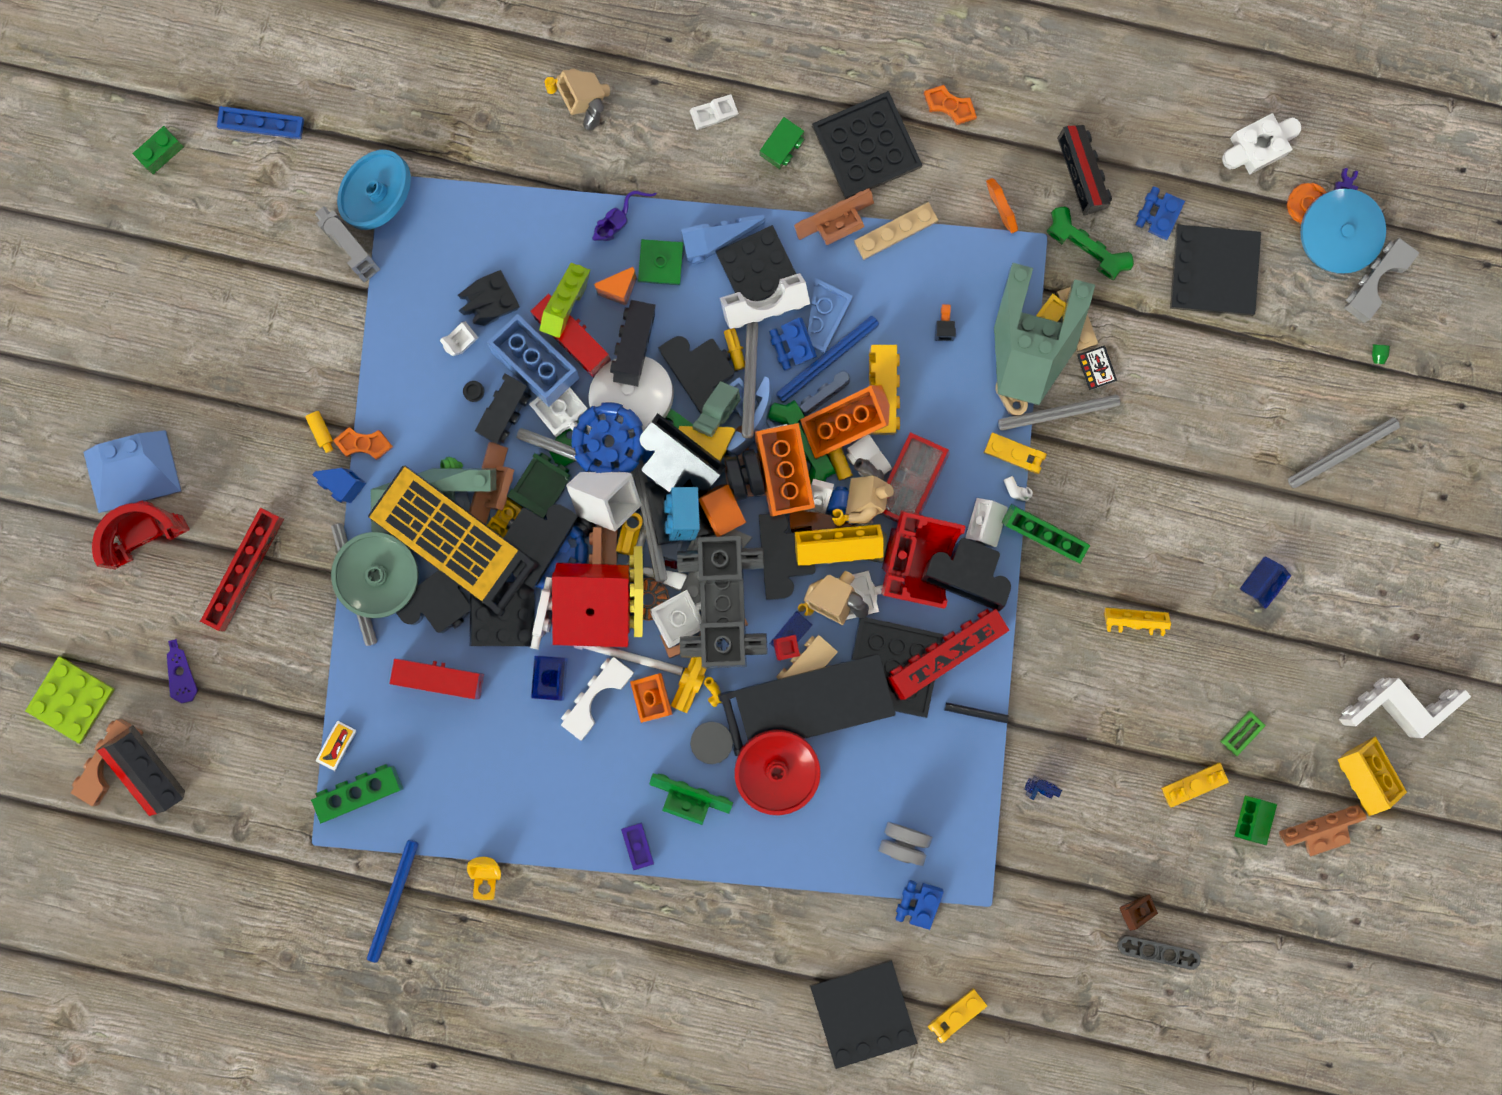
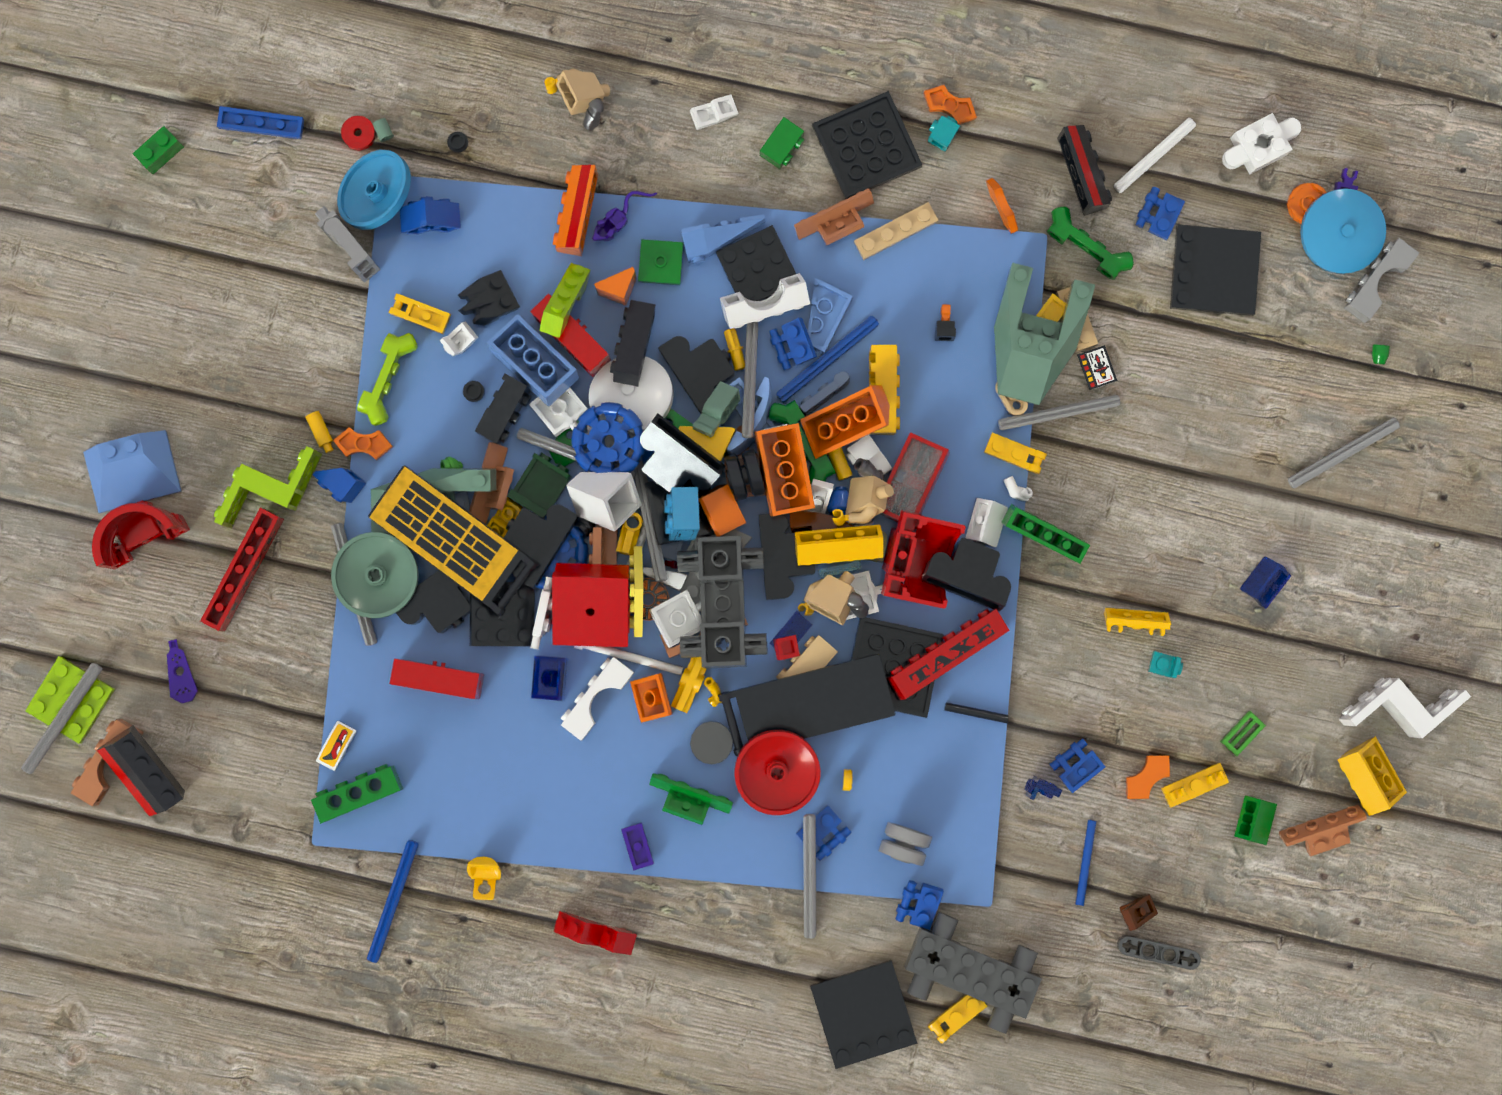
none -> light grey axle [21,663,102,774]
none -> lime bracket [214,446,322,528]
none -> red piece [341,116,376,151]
none -> lime plate [357,333,418,426]
none -> sand green hinge [372,118,394,142]
none -> yellow plate [388,293,451,334]
none -> blue brick [400,196,461,235]
none -> black plate [447,132,468,153]
none -> orange slope [553,164,598,257]
none -> red arch [554,911,637,955]
none -> blue plate [796,805,852,861]
none -> light grey axle [803,814,816,939]
none -> clear light blue tile [818,560,862,578]
none -> yellow tile [842,769,852,791]
none -> dark grey piece [904,912,1042,1034]
none -> teal brick [928,116,960,152]
none -> blue plate [1049,738,1105,793]
none -> blue bar [1075,820,1096,906]
none -> white axle [1114,118,1196,193]
none -> orange tile [1126,755,1170,799]
none -> teal bracket [1148,651,1183,678]

